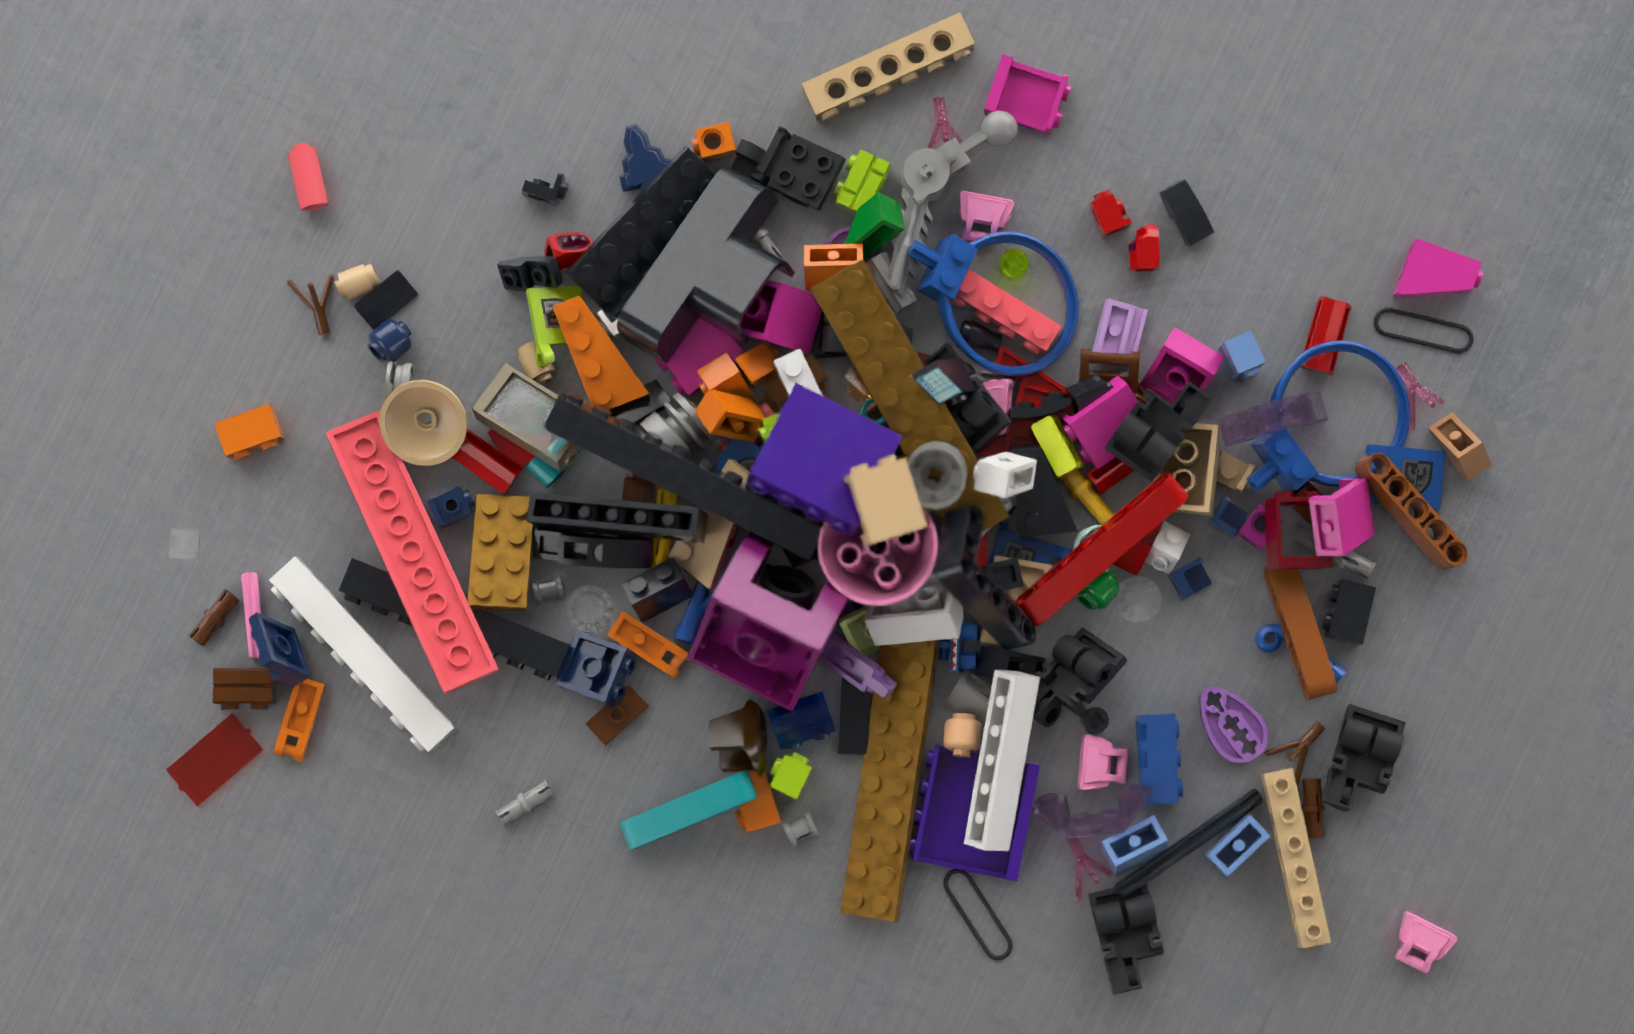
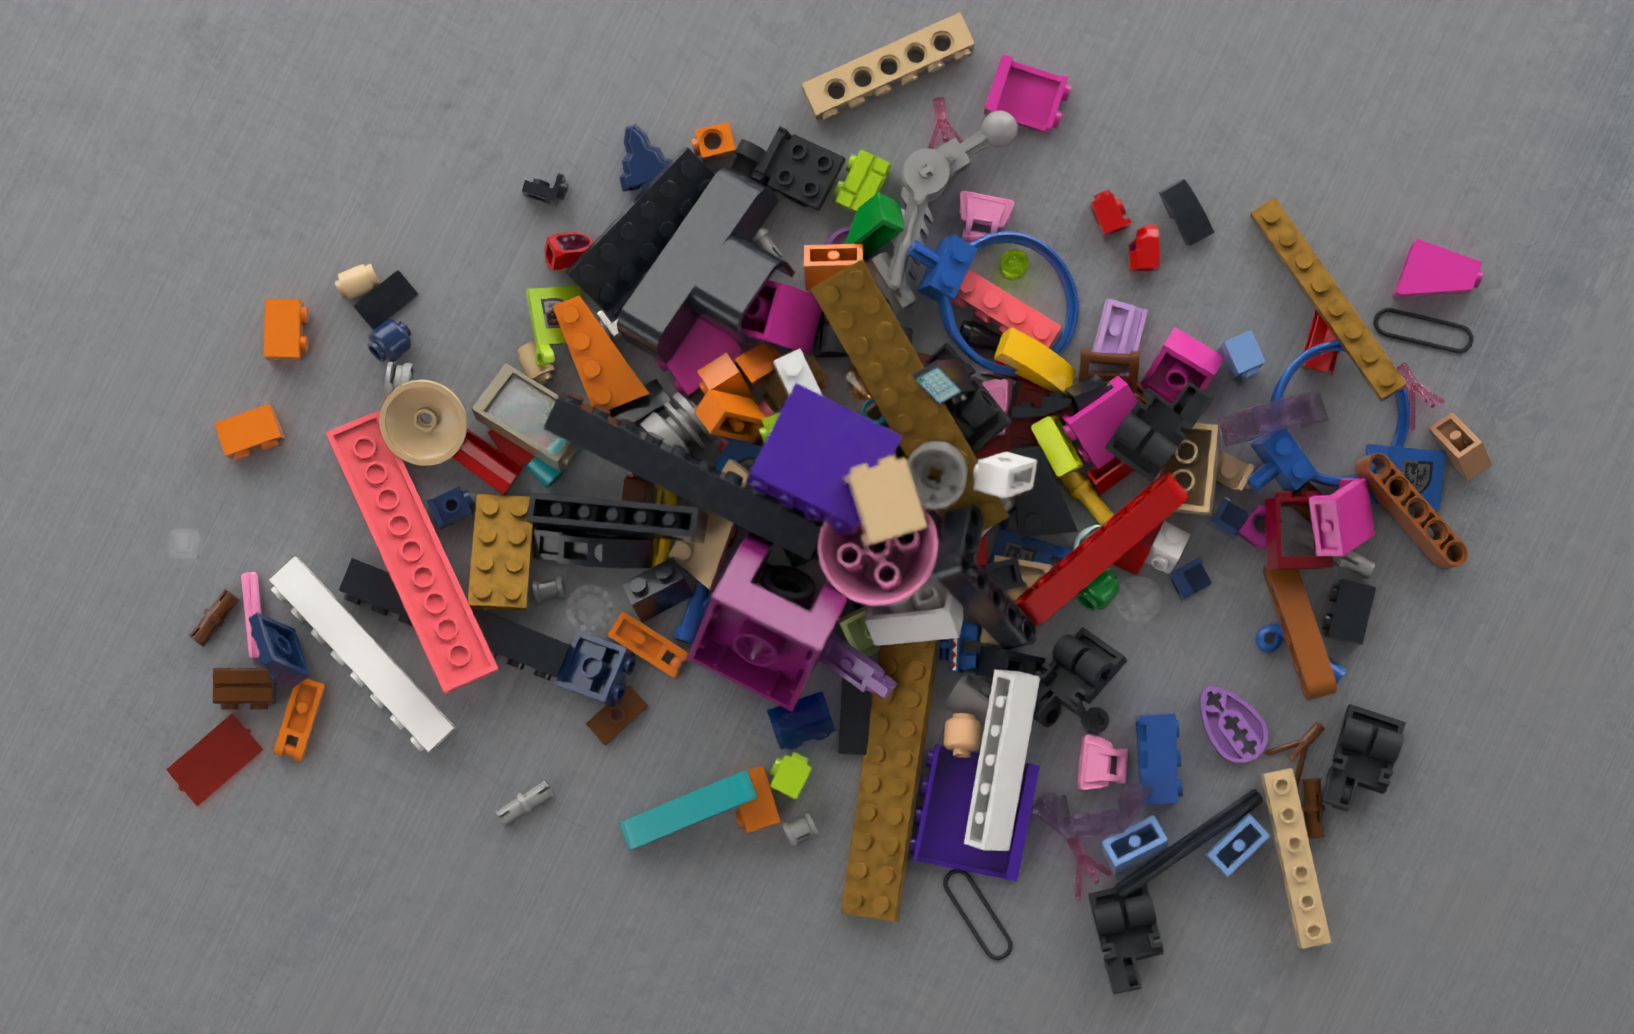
coral brick [287,143,329,211] -> none
reddish brown plant [287,274,334,335] -> none
black slope [497,256,563,291] -> none
dark brown piece [708,699,768,777] -> none
bright pink piece [1395,911,1458,974] -> none
none -> orange brick [264,299,309,361]
none -> yellow slope [994,327,1077,398]
none -> pearl gold plate [1250,197,1407,402]

